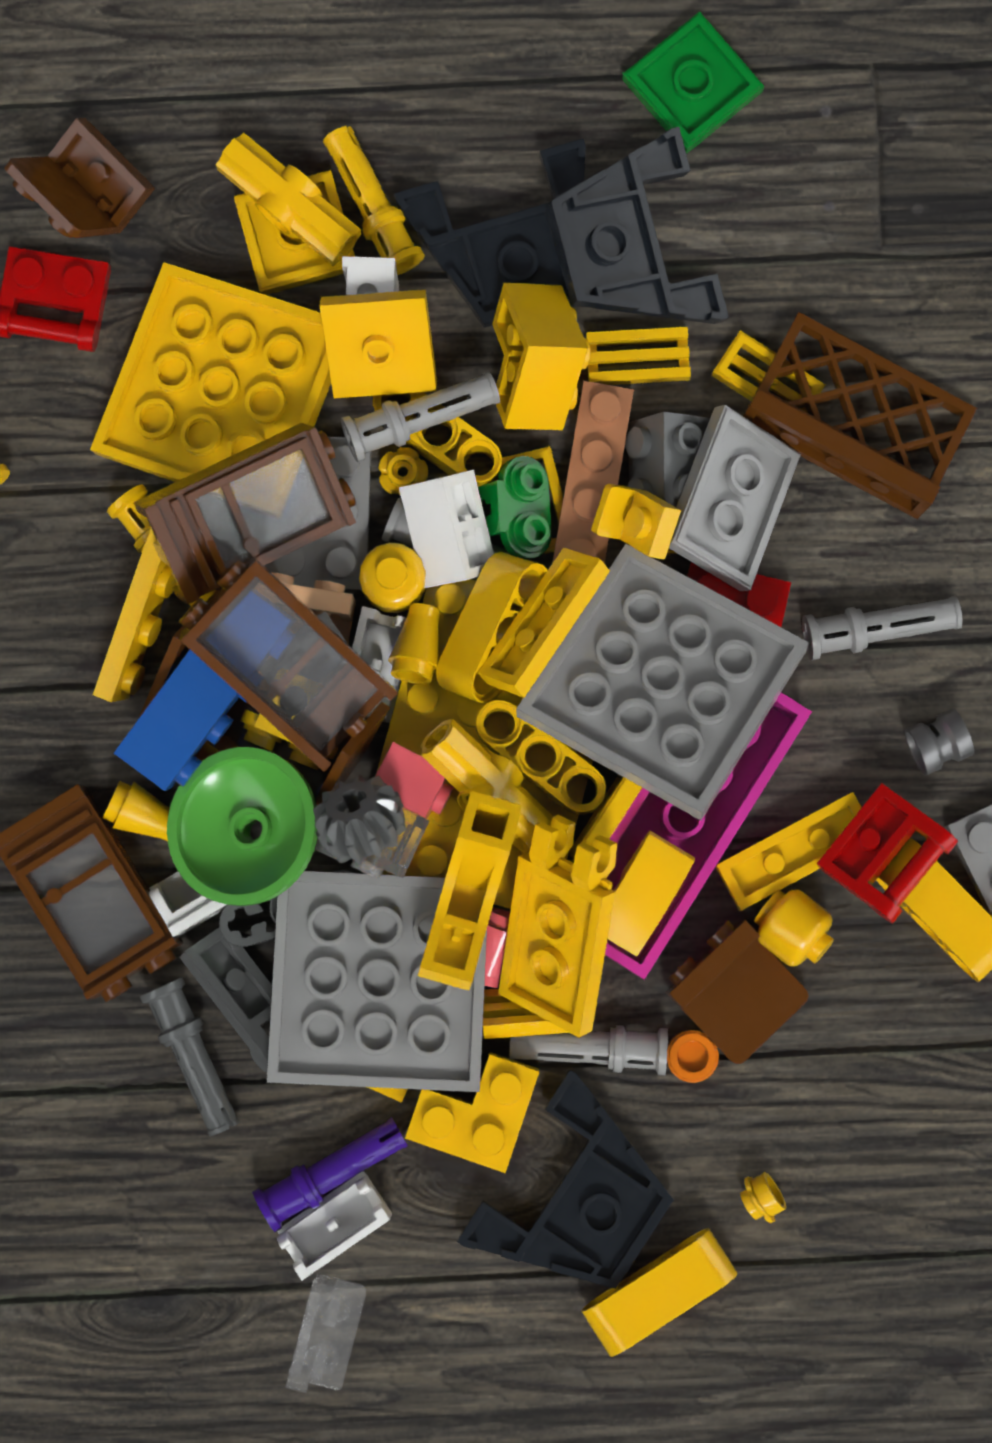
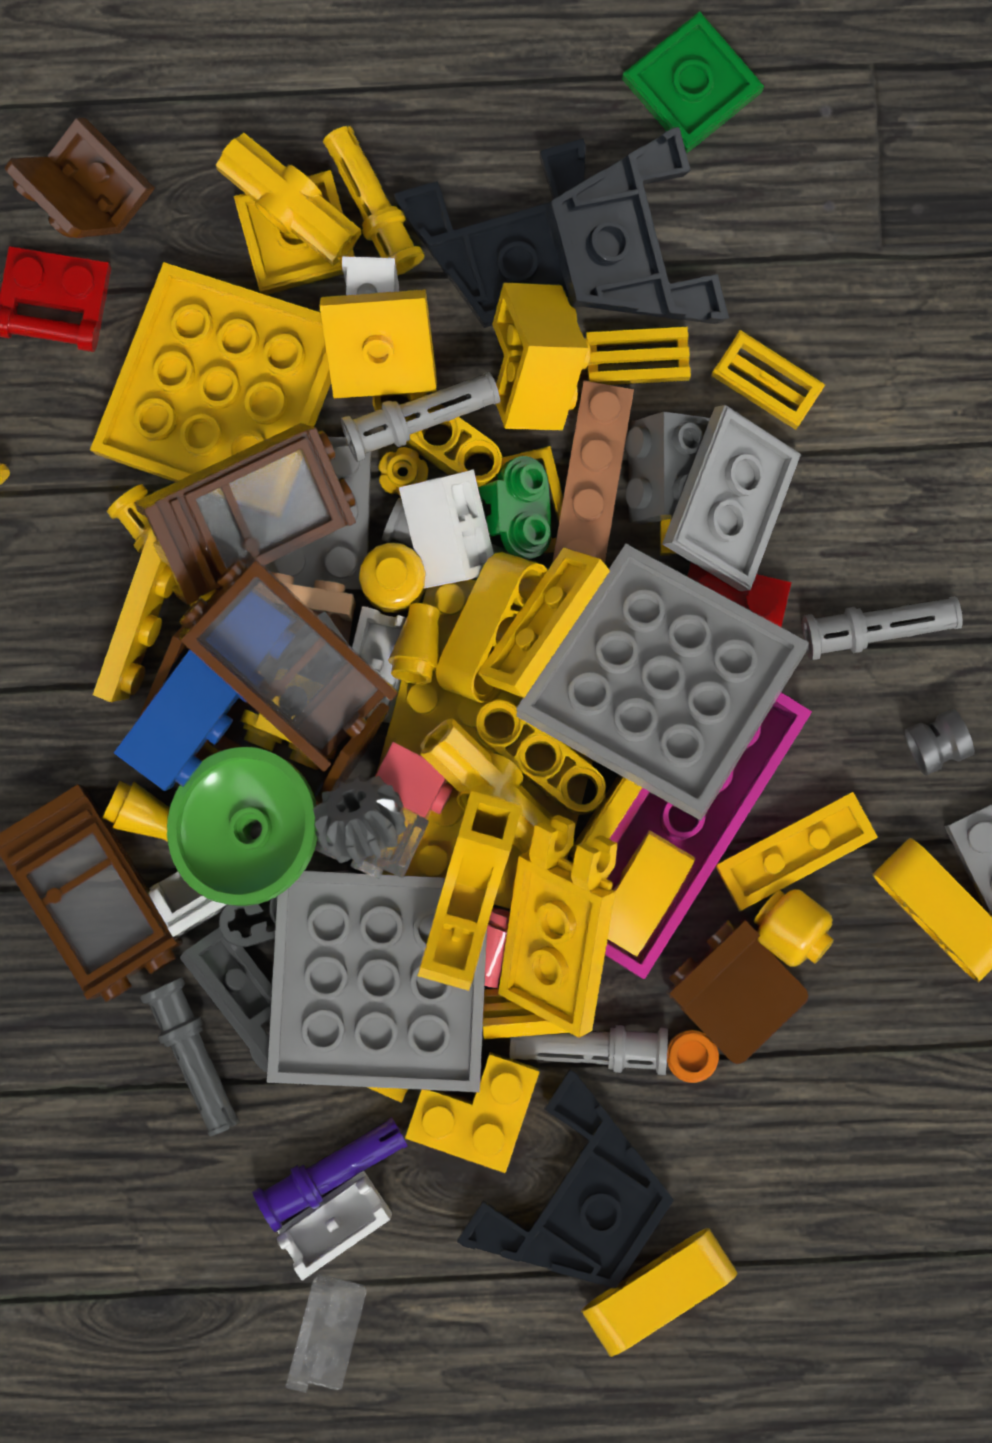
yellow bracket [591,484,681,560] -> none
yellow plate [740,1172,786,1223] -> none
reddish brown fence [743,312,977,519] -> none
red plate [817,783,959,924] -> none

